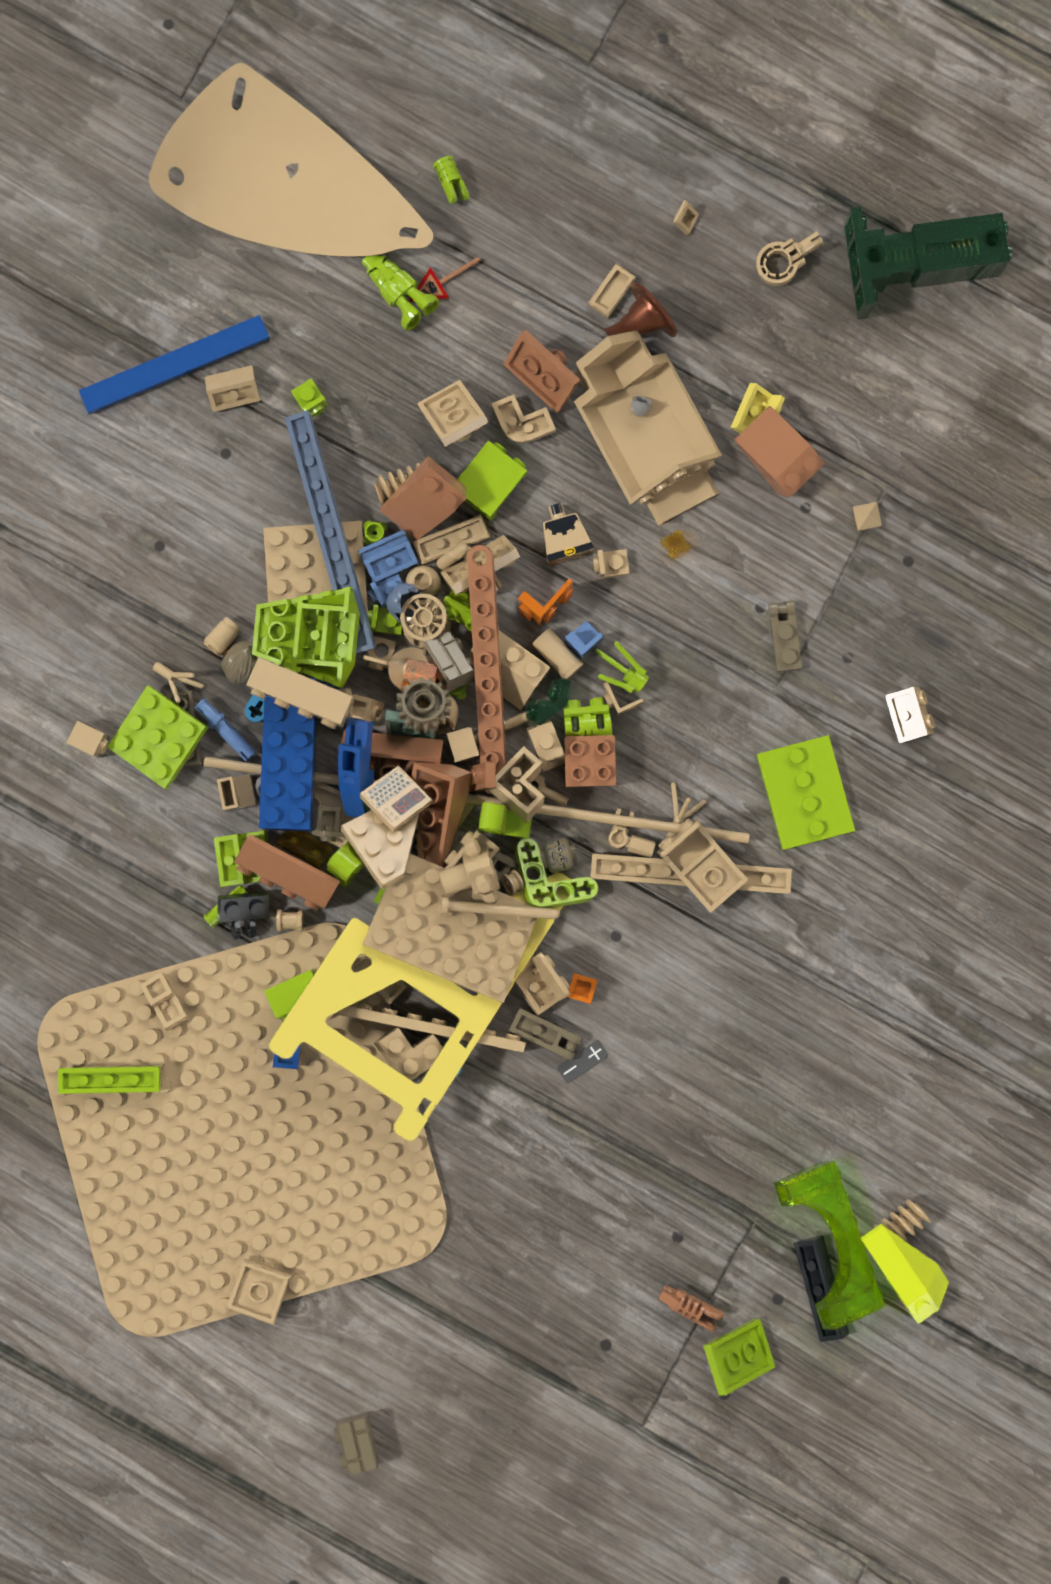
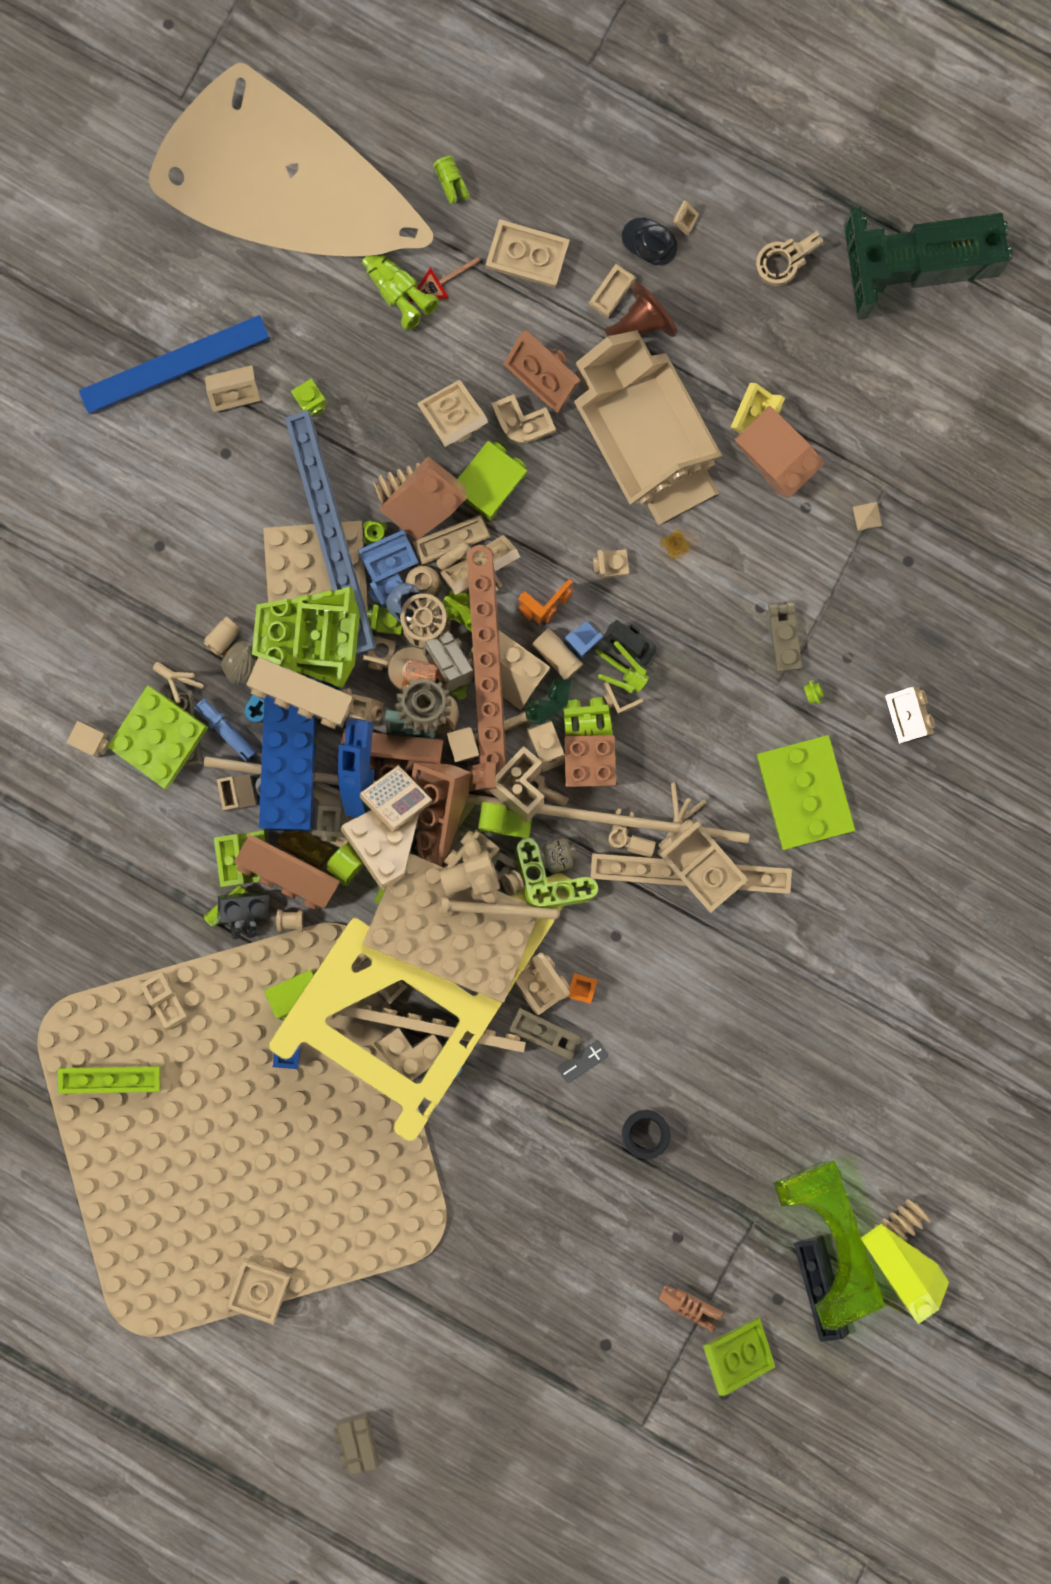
torso [543,503,594,566] -> none
light grey hinge [631,396,652,417] -> none
none -> tan plate [485,219,570,289]
none -> pearl dark grey piece [602,620,657,667]
none -> black piece [622,217,677,265]
none -> black tyre [622,1110,671,1160]
none -> lime plate [804,680,824,704]

